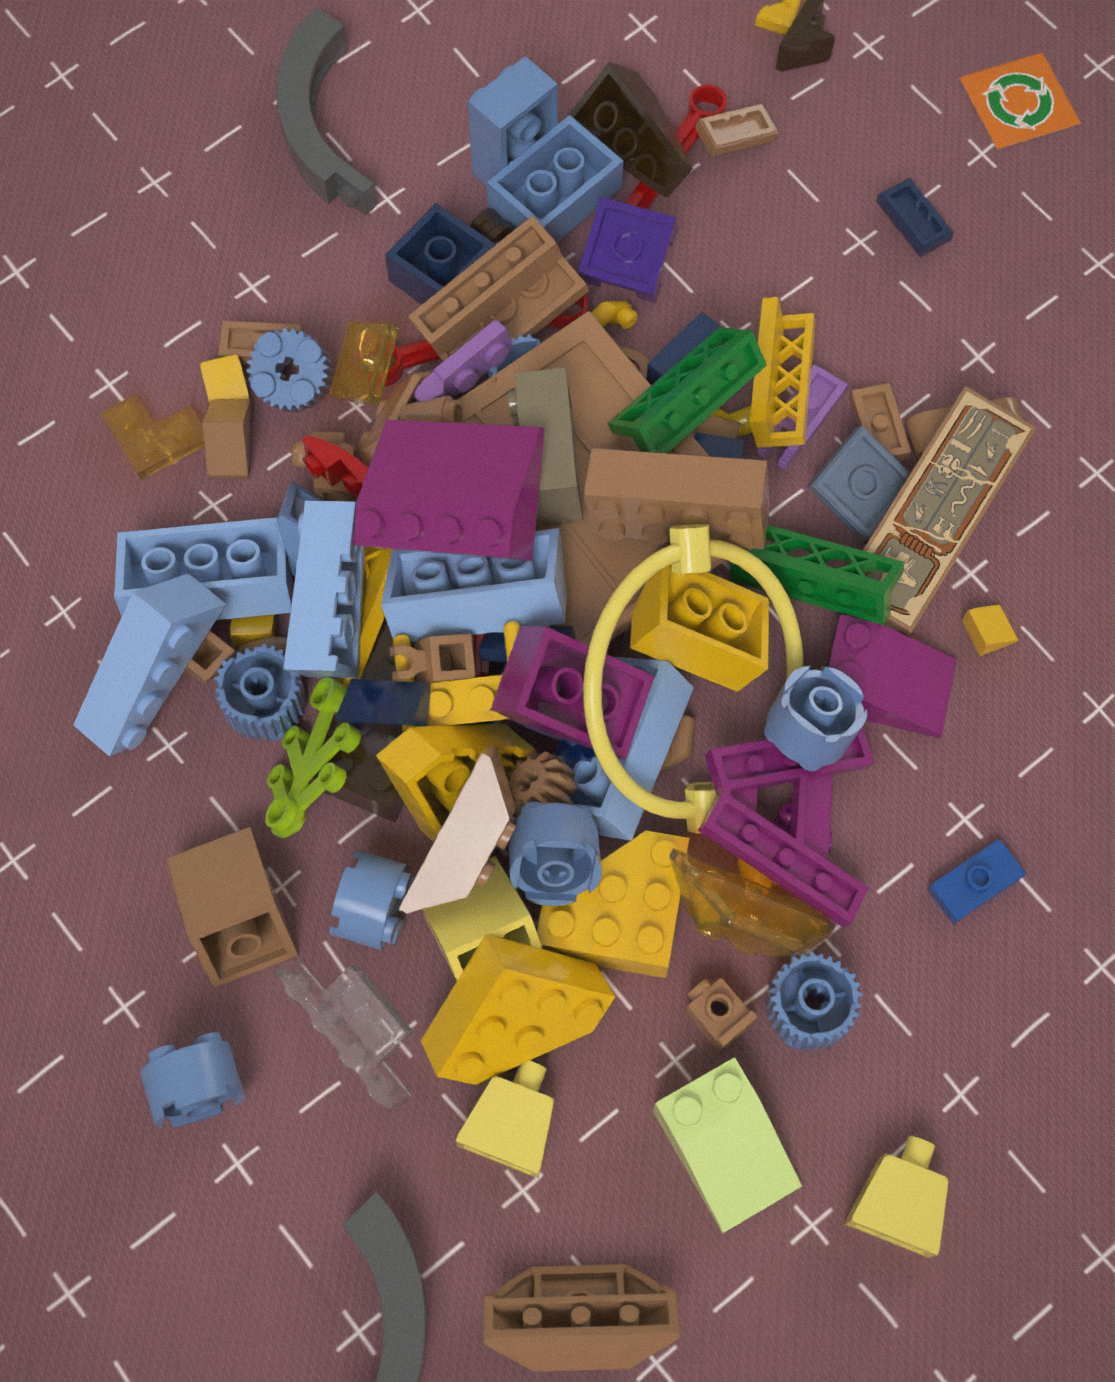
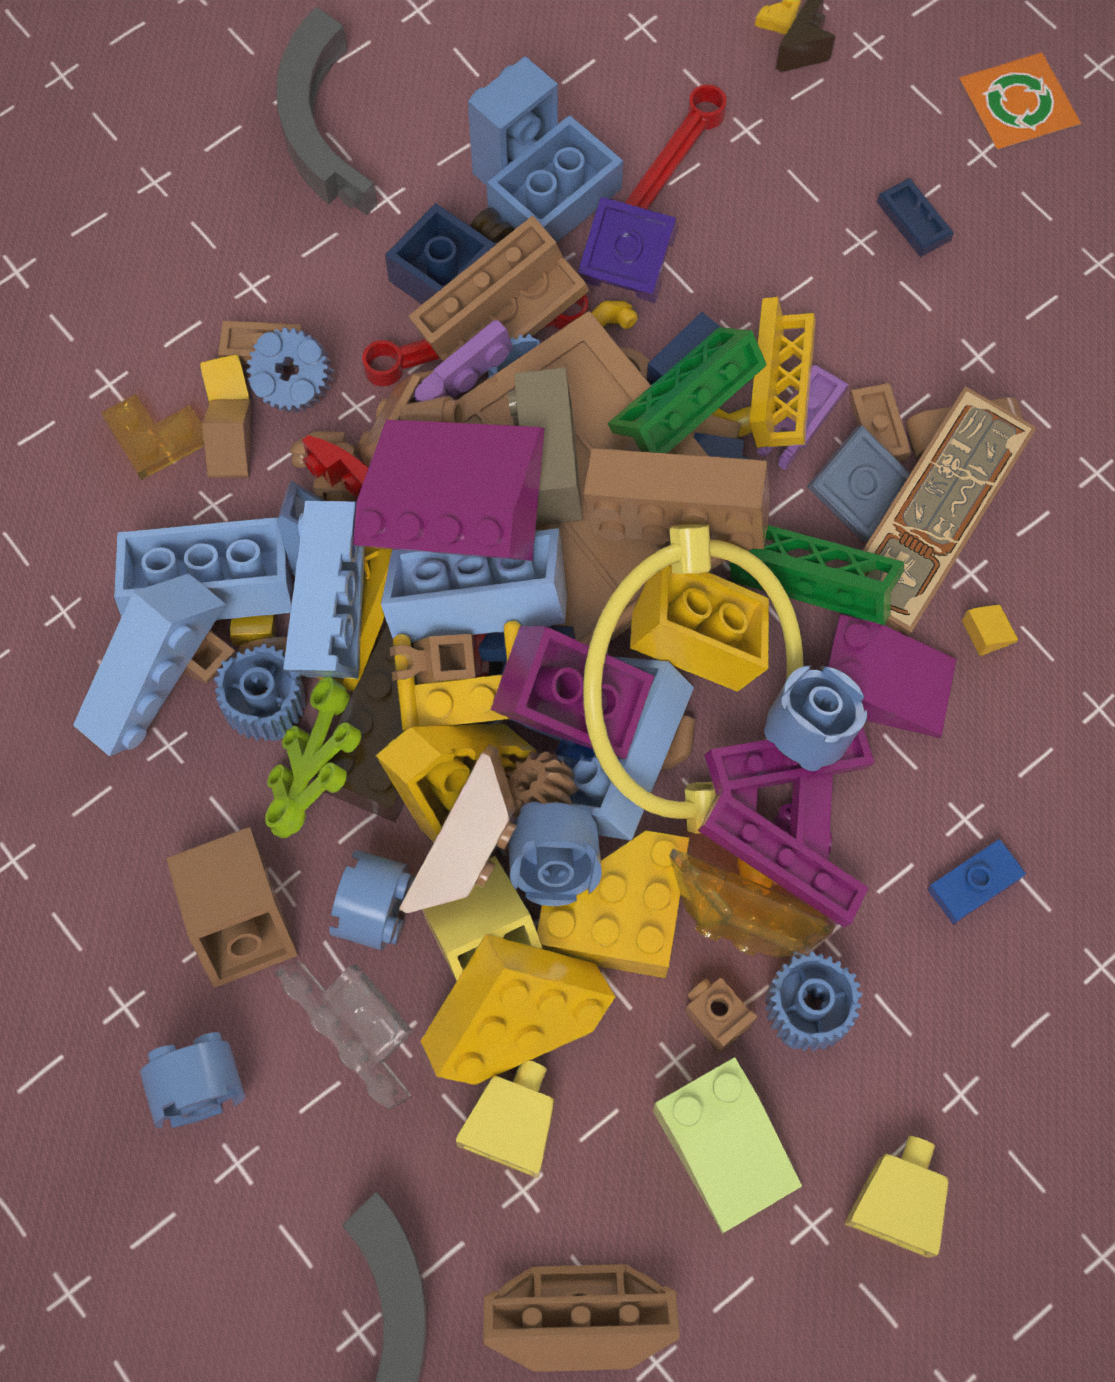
clear yellow plate [329,320,399,406] -> none
clear blue slope [336,679,431,727] -> none
dark brown wedge [567,62,693,197] -> none
medium nougat plate [695,104,779,157] -> none

